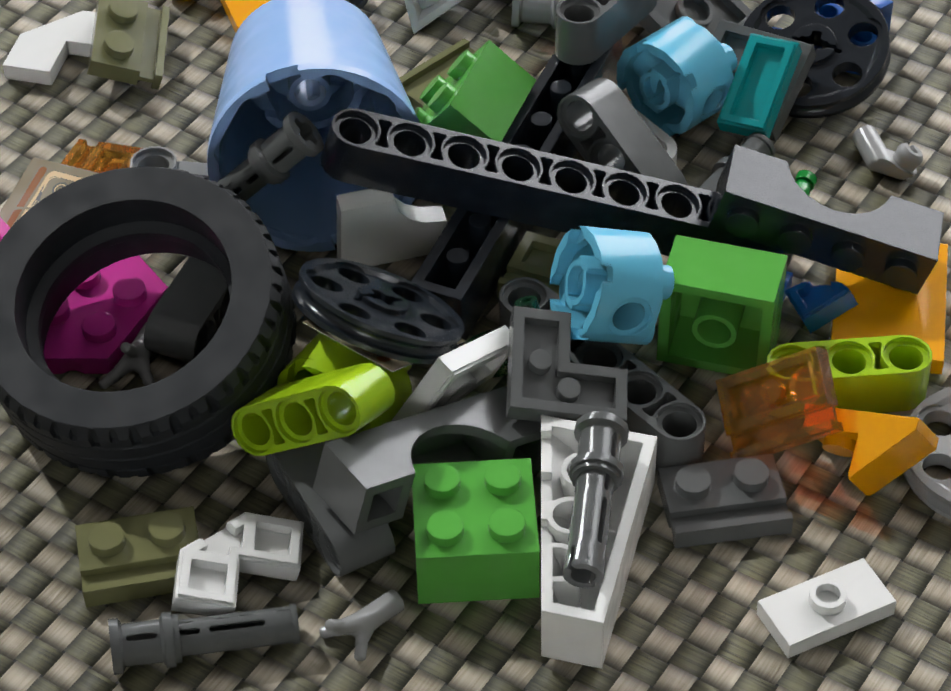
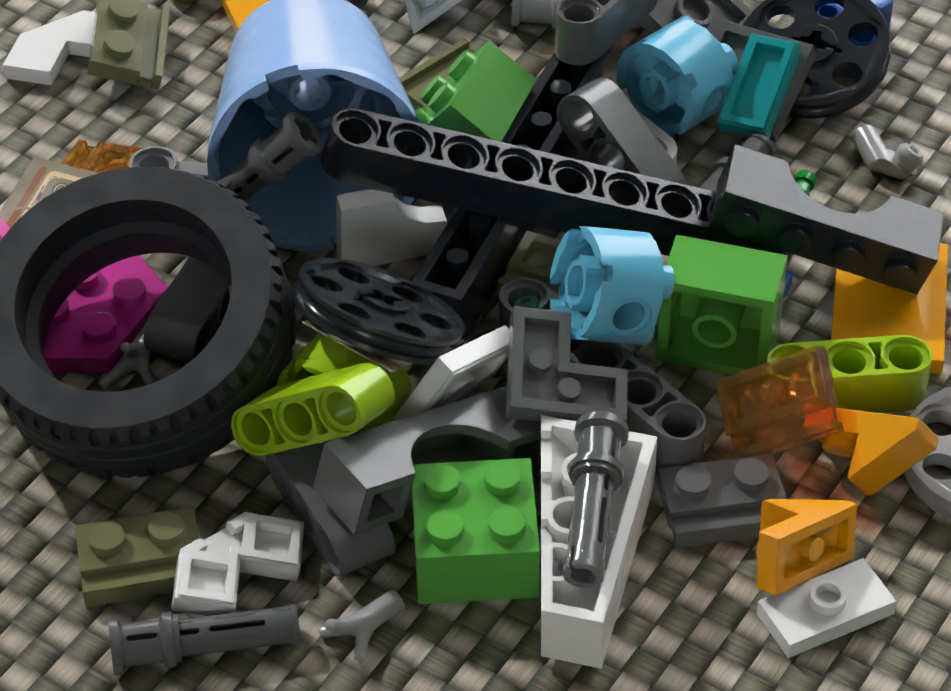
blue tile [784,281,858,334] -> none
none -> light orange slope [756,499,857,596]

